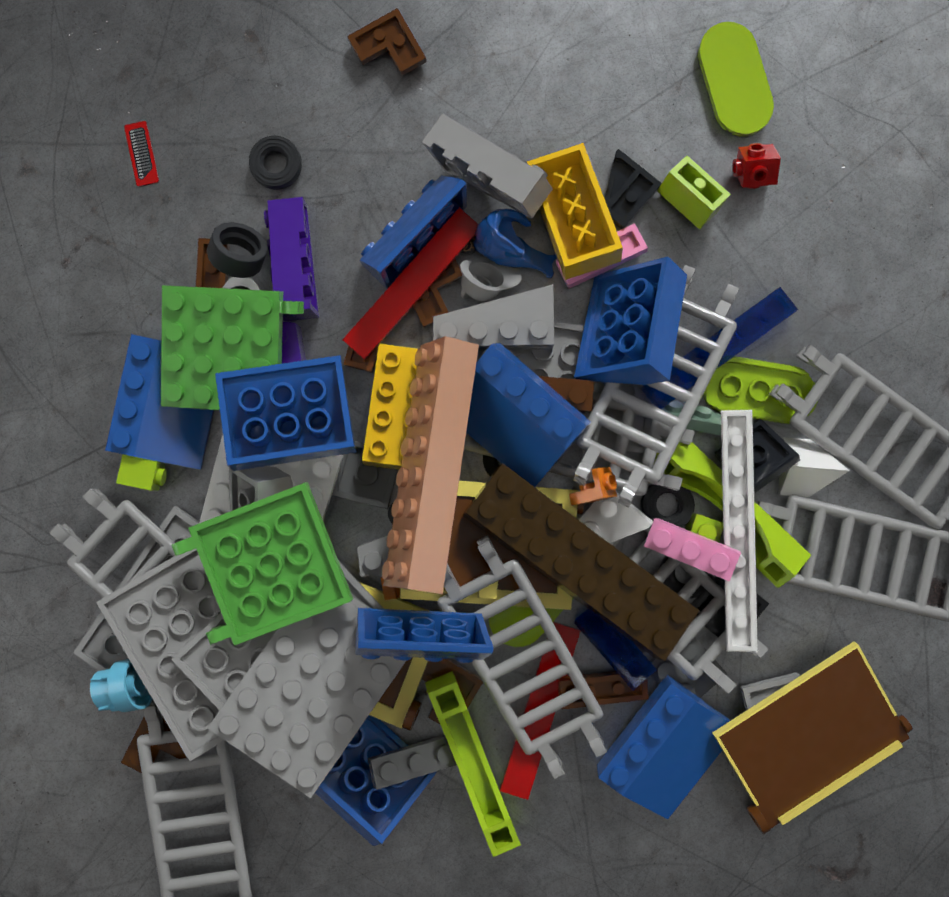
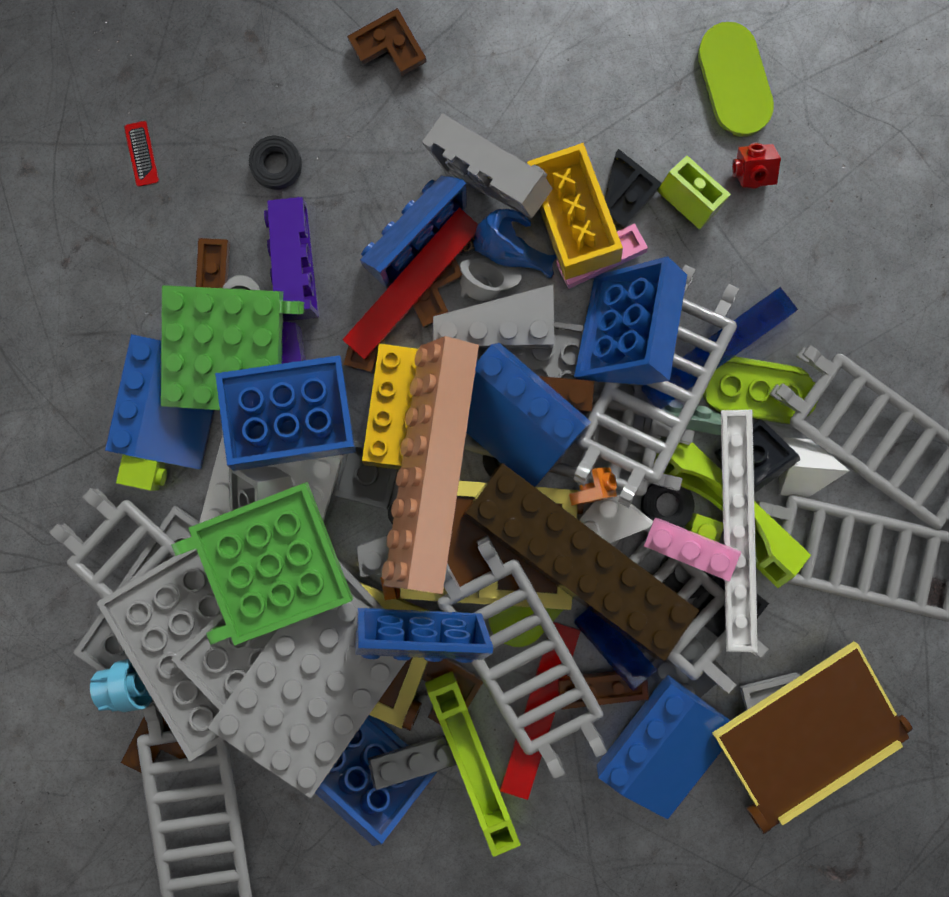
black tyre [207,222,268,278] -> none

